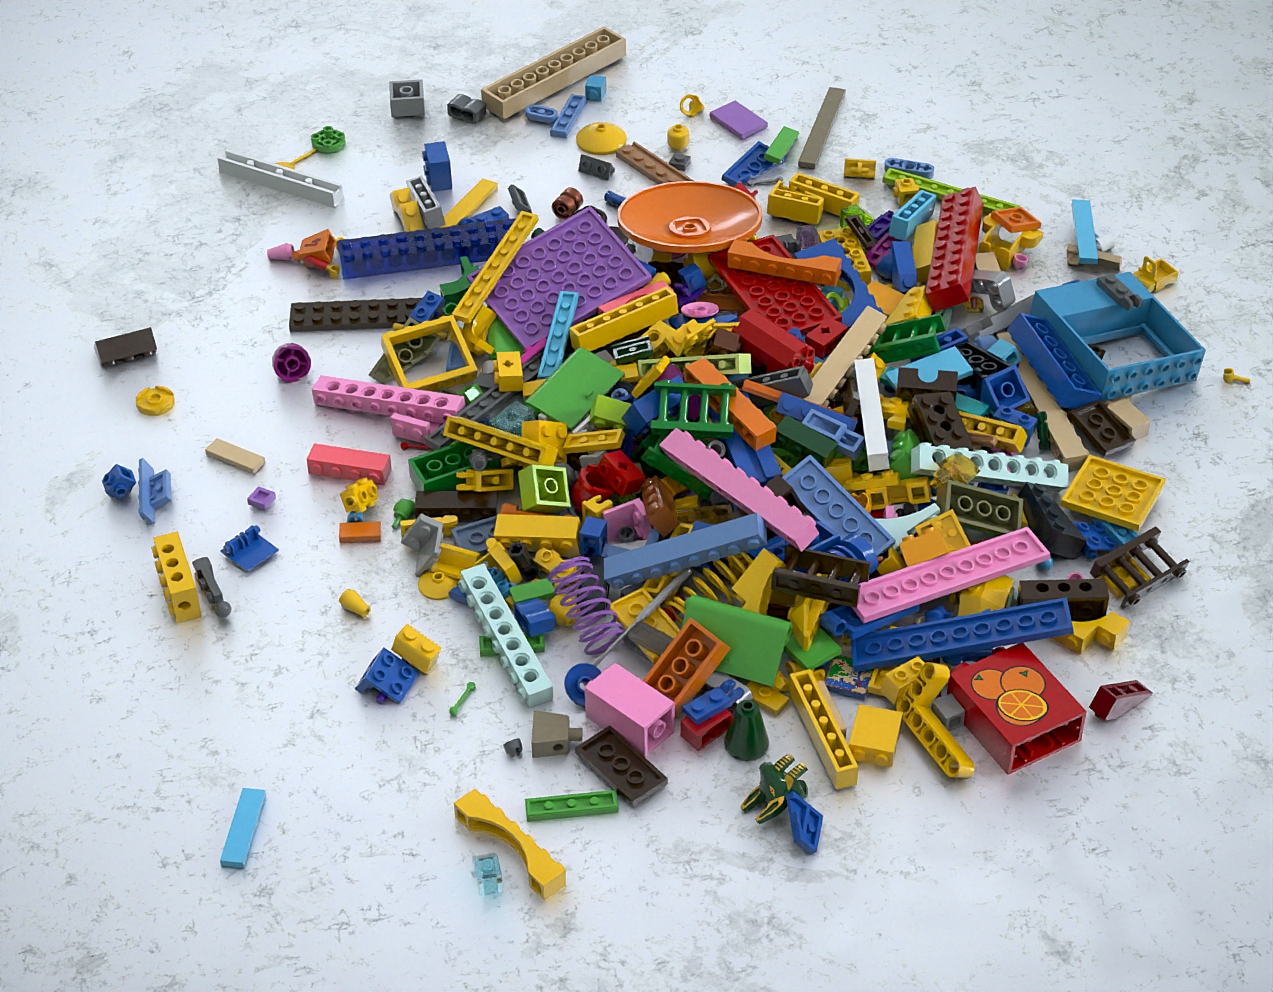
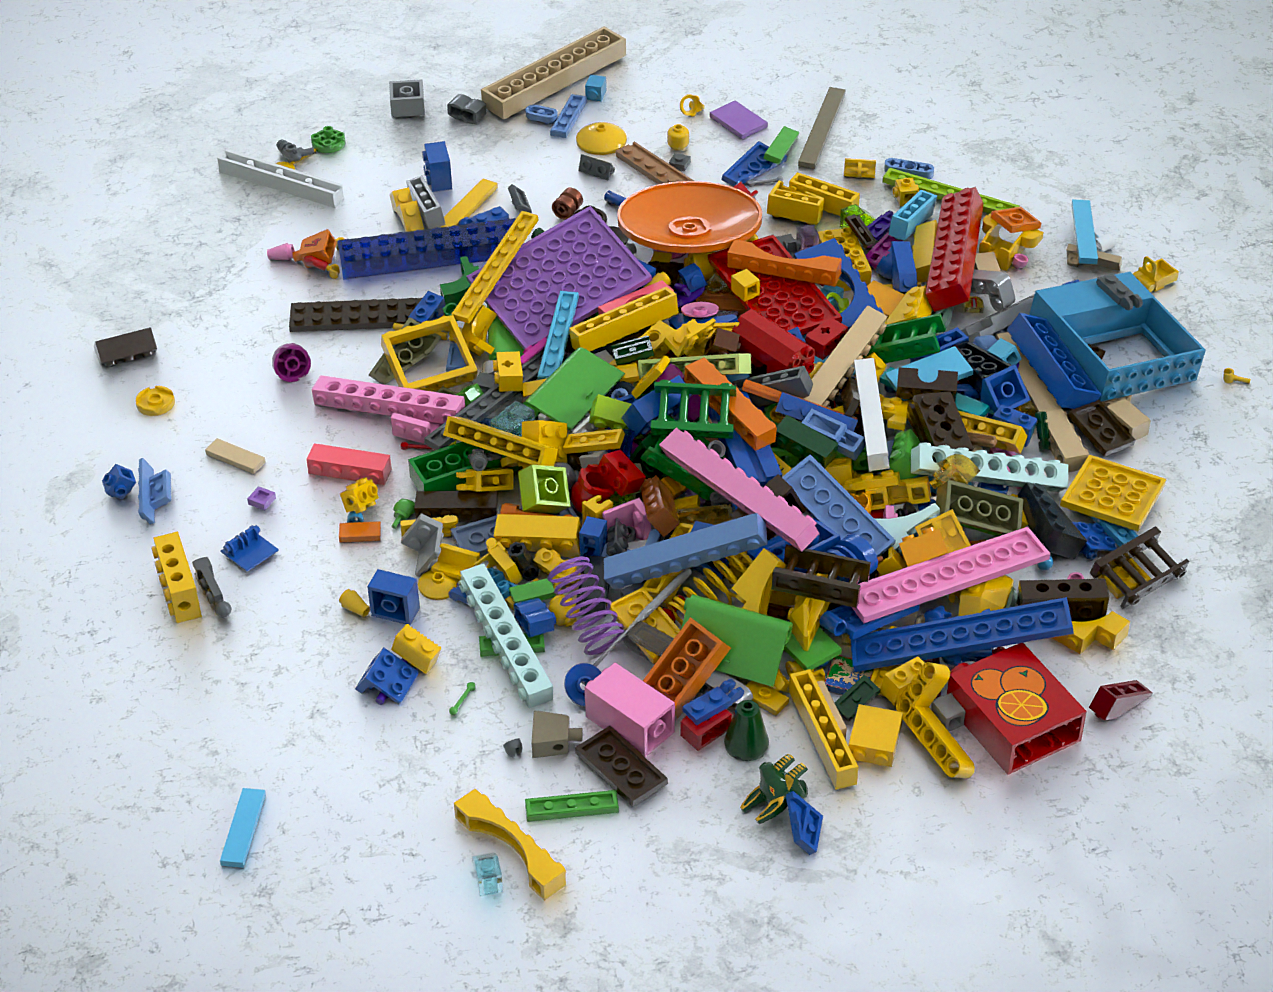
none -> dark grey piece [276,139,314,162]
none -> blue brick [367,569,420,625]
none -> dark grey hinge [606,518,629,556]
none -> yellow brick [731,269,760,302]
none -> dark green plate [834,674,880,722]

